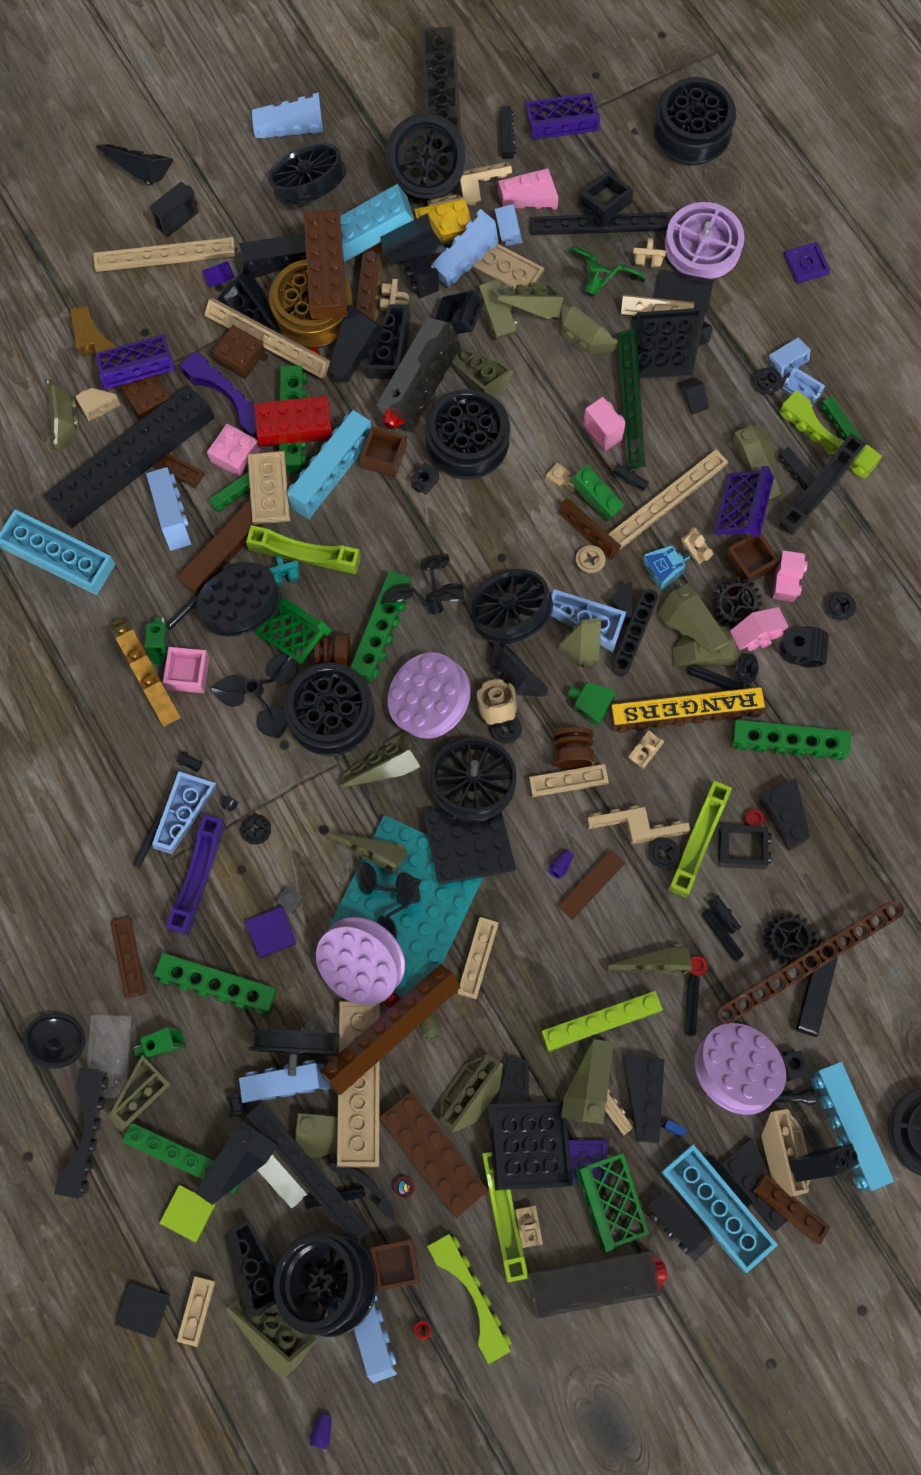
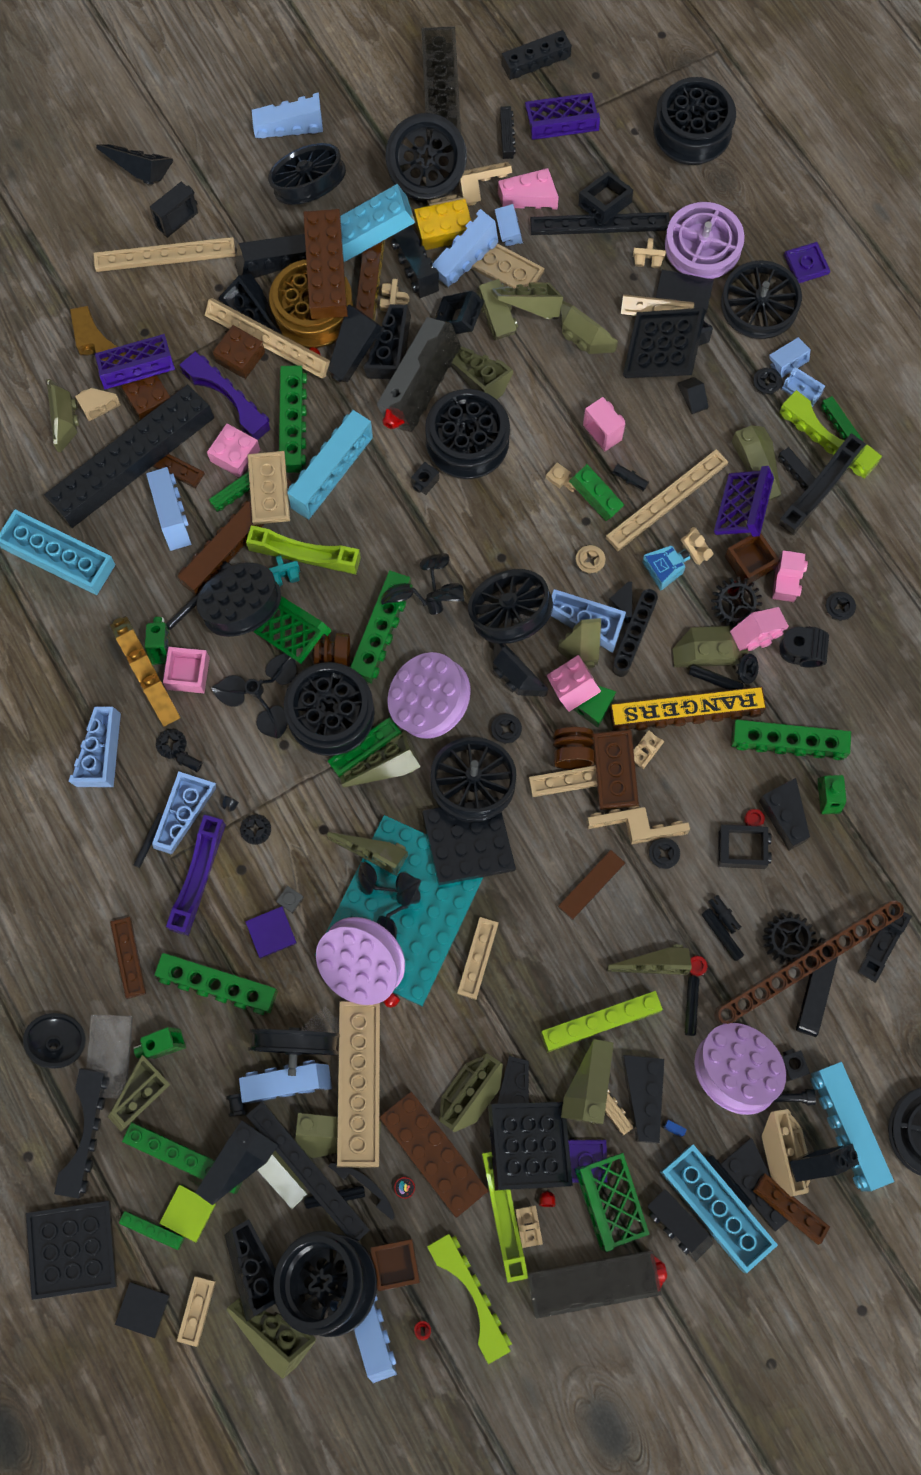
dark purple panel [202,261,235,287] -> none
red brick [254,396,332,447] -> none
dark purple cone [309,1414,332,1449] -> none
reddish brown brick [320,964,461,1095] -> none
reddish brown piece [360,426,407,477] -> none
black wedge [380,213,447,263] -> none
olive cone [421,1014,442,1041] -> none
tan brick [477,679,517,725] -> none
dark purple cone [548,849,574,879] -> none
reddish brown tile [558,498,621,560] -> none
green plant [569,246,646,296] -> none
dark green tile [617,329,646,470] -> none
olive wedge [658,583,729,652] -> none
lime arch [668,781,732,898] -> none
none -> black plate [26,1201,117,1300]
none -> light blue wedge [68,707,121,787]
none -> green piece [119,1211,185,1250]
none -> black gear [156,729,187,759]
none -> green plate [328,717,401,777]
none -> black brick [501,30,572,80]
none -> red hinge [539,1191,556,1207]
none -> bright pink piece [546,655,601,712]
none -> reddish brown tile [593,730,639,810]
none -> black wheel [721,260,802,339]
none -> green torso [817,775,846,814]
none -> black slope [858,907,912,983]

